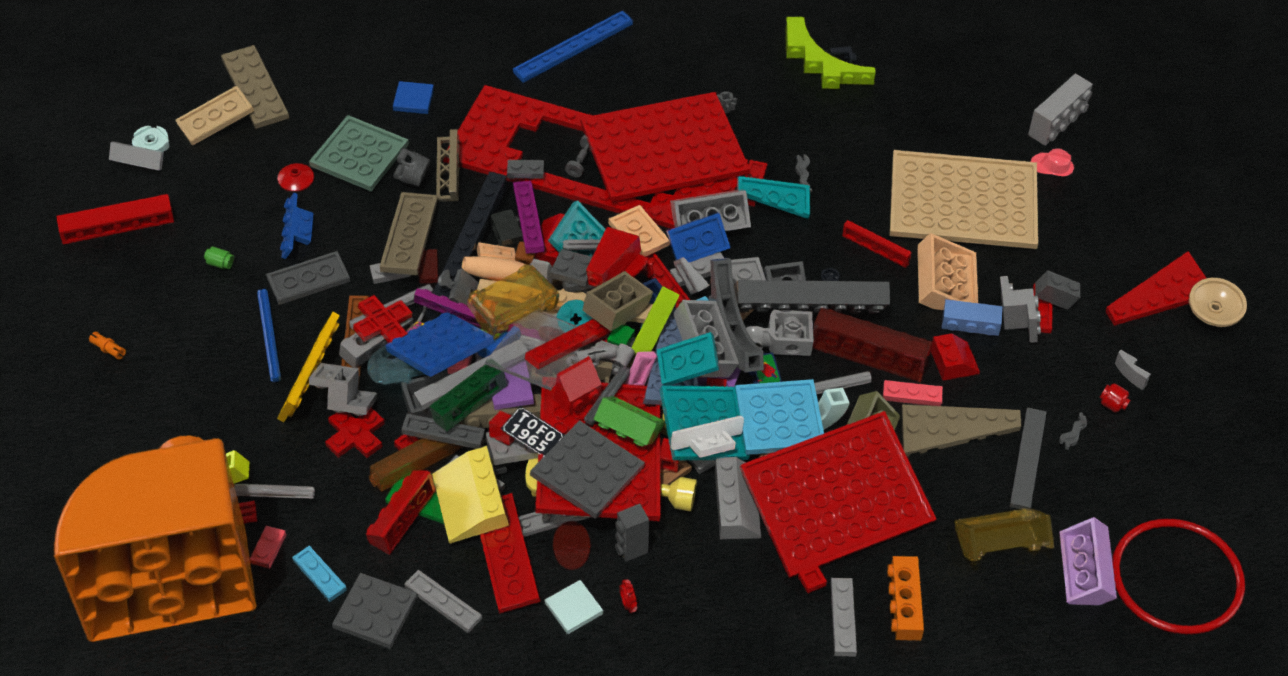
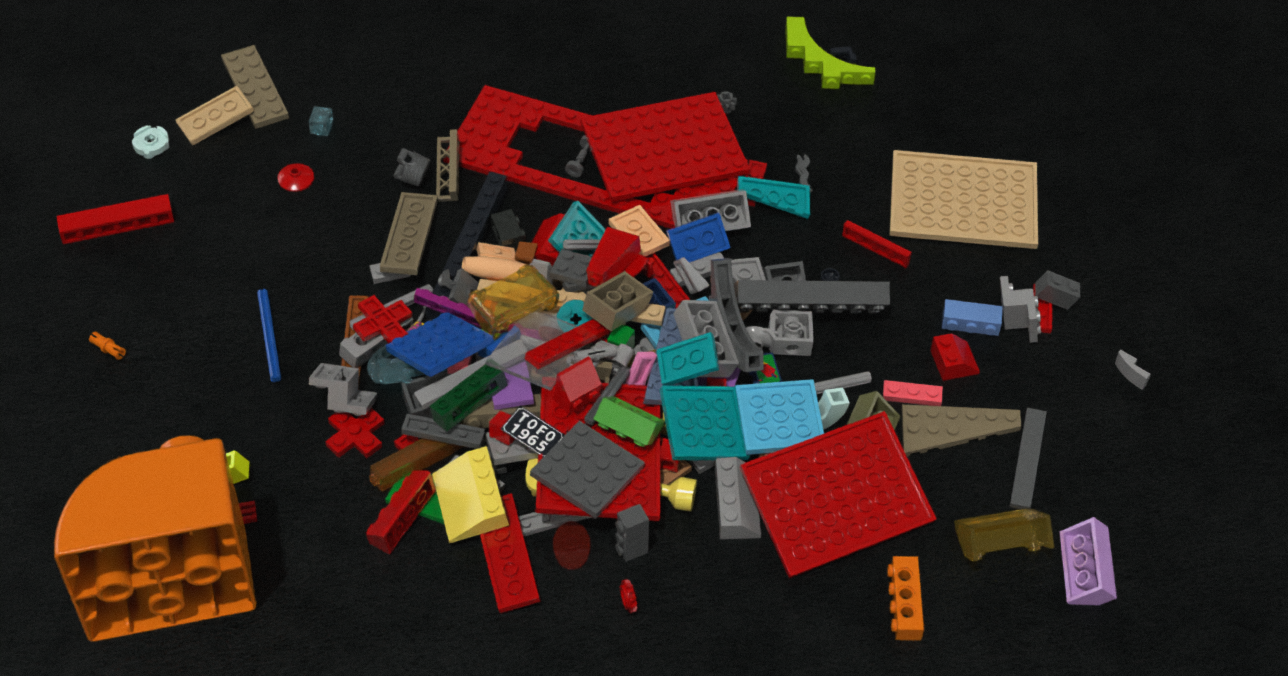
light grey tile [109,141,164,170] -> none
bright green brick [204,246,234,270] -> none
light grey axle [234,484,315,498] -> none
coral plate [250,526,286,569] -> none
dark grey tile [266,251,350,305] -> none
yellow plate [277,312,340,422] -> none
blue bracket [280,193,313,259] -> none
medium azure tile [293,546,347,602] -> none
sand green plate [309,115,409,191] -> none
dark grey plate [332,573,418,649] -> none
blue tile [393,81,434,114] -> none
light grey tile [405,570,482,633] -> none
clear red tile [419,249,438,283] -> none
dark grey plate [507,160,544,179] -> none
blue tile [513,11,633,83] -> none
magenta plate [513,181,544,254] -> none
light aqua tile [545,580,603,634] -> none
lime tile [631,286,679,355] -> none
white bracket [671,416,744,457] -> none
red plate [798,565,827,593] -> none
clear red brick [812,307,932,382] -> none
light grey plate [831,578,857,656] -> none
light nougat slope [918,233,978,310] -> none
light grey brick [1028,74,1093,146] -> none
coral piece [1031,149,1074,176] -> none
dark grey hair [1059,412,1087,450] -> none
red head [1099,384,1131,412] -> none
red wing [1105,251,1207,325] -> none
red piece [1112,519,1245,634] -> none
tan dish [1189,278,1247,327] -> none
none -> clear light blue brick [309,106,333,136]

